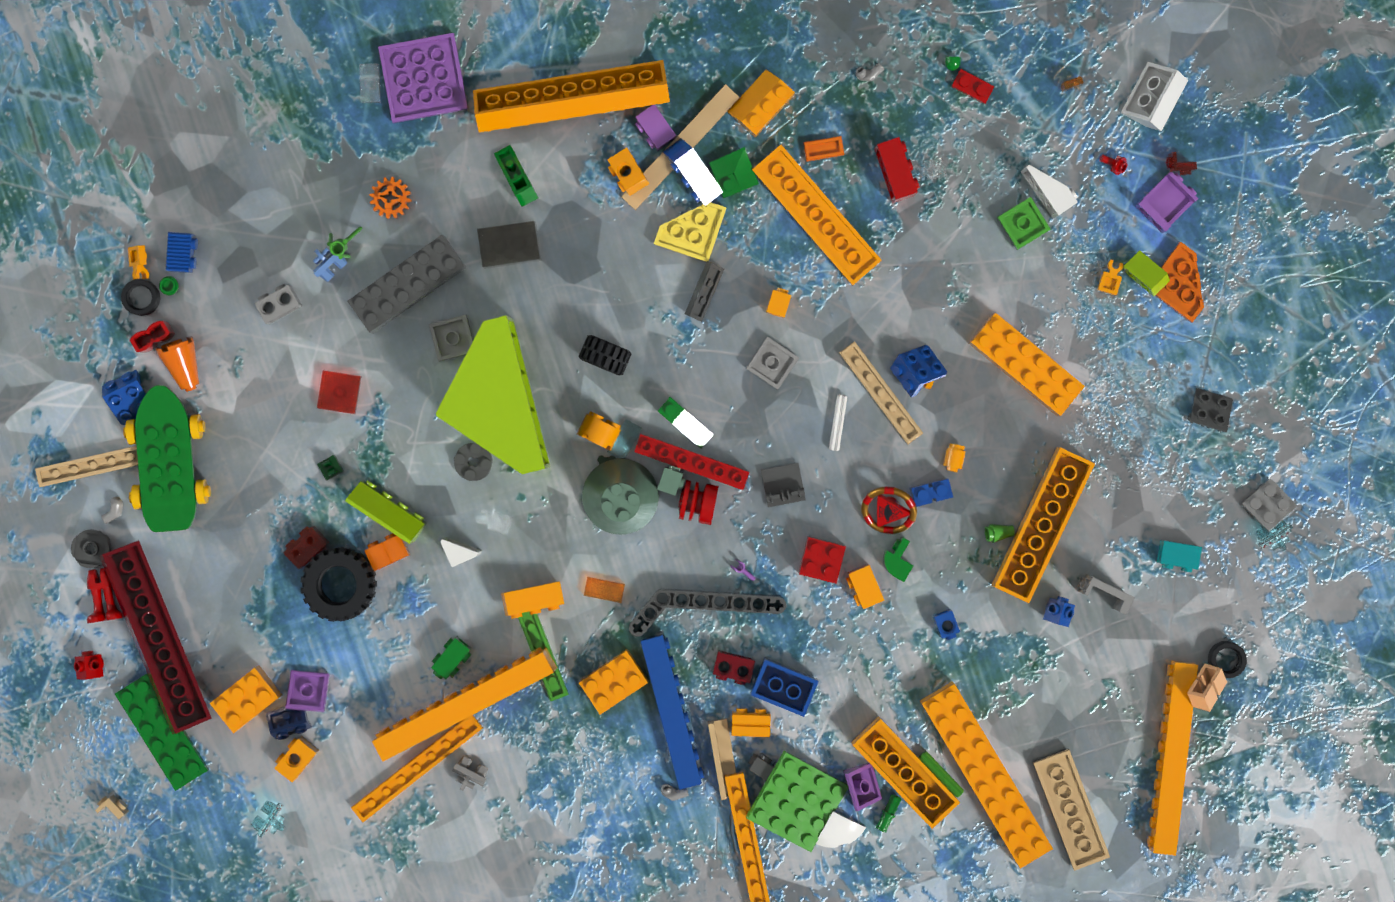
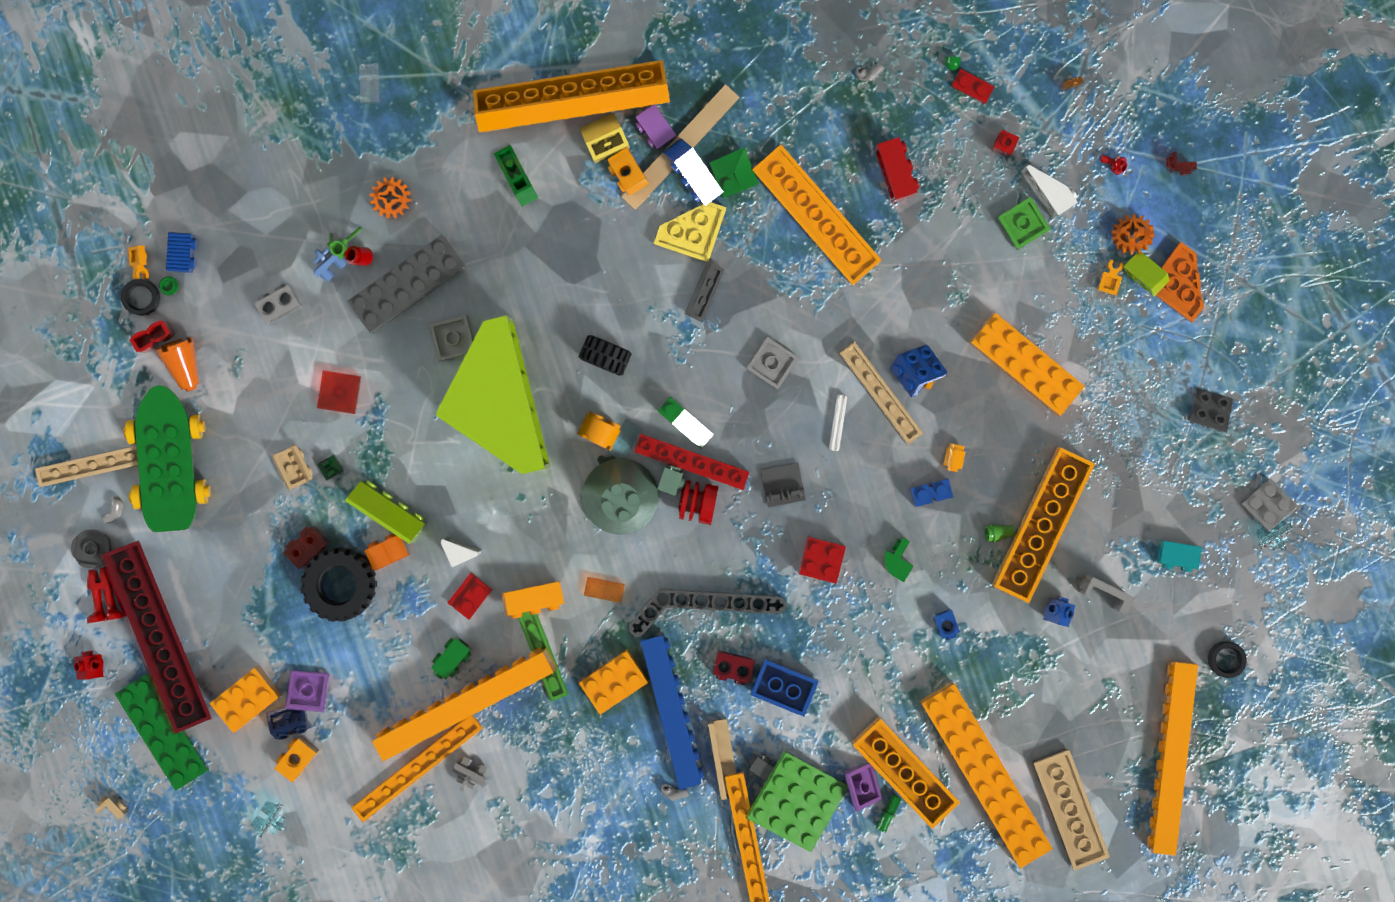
blue bracket [102,370,146,425] -> none
medium lavender plate [378,33,469,123] -> none
dark grey plate [454,443,493,481] -> none
clear smoke brick [477,221,542,269] -> none
light orange slope [727,70,795,138] -> none
medium lavender hand [730,559,756,581] -> none
light orange brick [731,708,771,737] -> none
light orange brick [766,288,792,318] -> none
orange tile [803,136,844,162] -> none
white brick [816,811,866,848] -> none
light orange brick [846,564,885,609] -> none
piece [861,486,917,534] -> none
bright green axle [919,751,964,797] -> none
white slope [1121,62,1188,131] -> none
medium lavender panel [1135,172,1198,233] -> none
light nougat piece [1187,664,1227,712] -> none
none -> tan bracket [271,444,313,491]
none -> red brick [345,246,373,266]
none -> red plate [448,573,493,620]
none -> light yellow slope [579,113,630,163]
none -> red brick [991,130,1020,158]
none -> orange gear [1111,214,1154,255]

